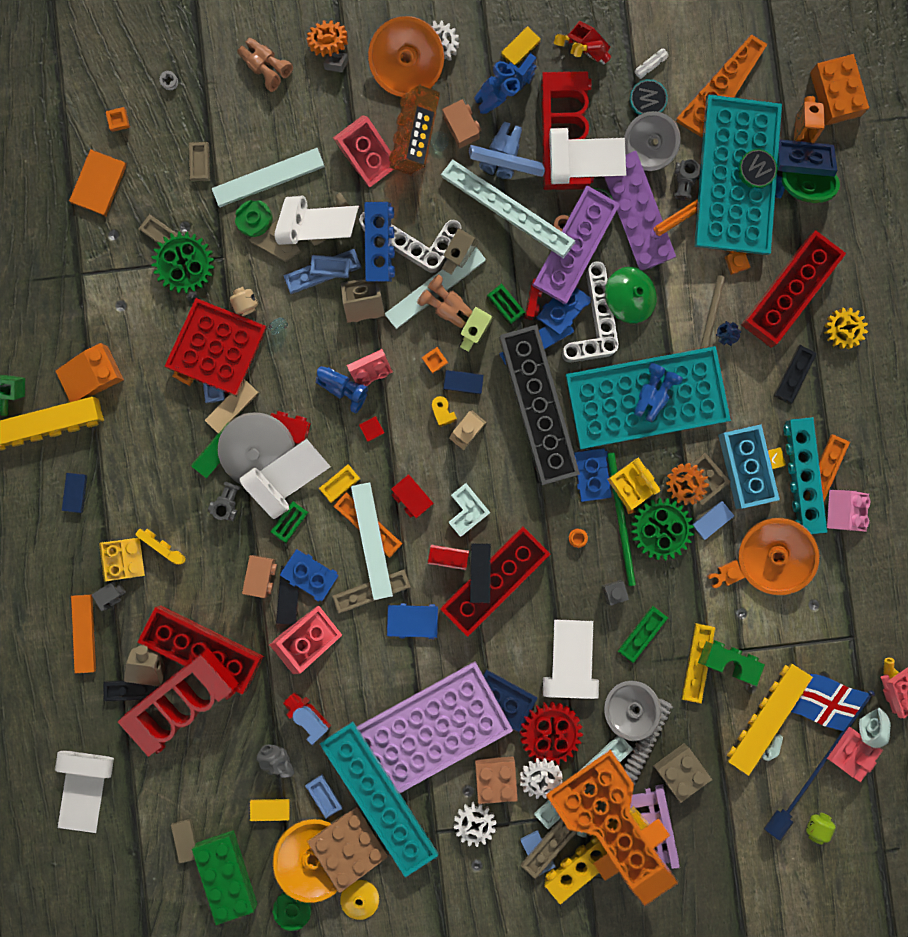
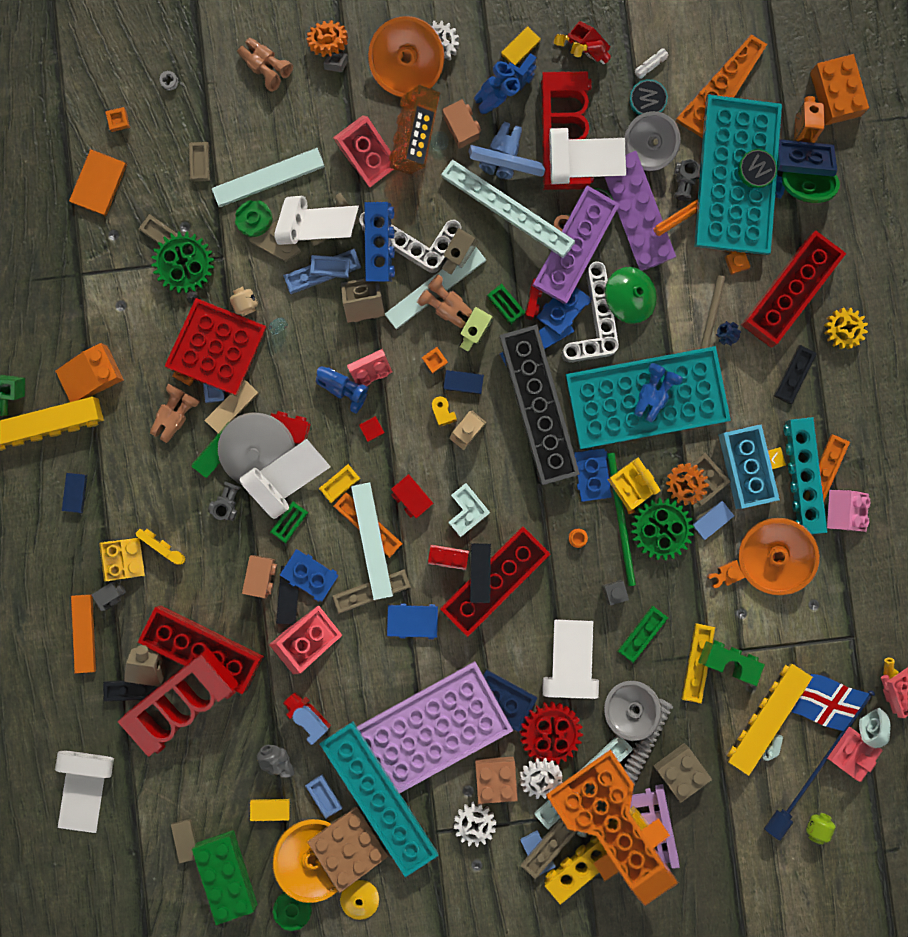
none -> nougat piece [150,384,200,443]

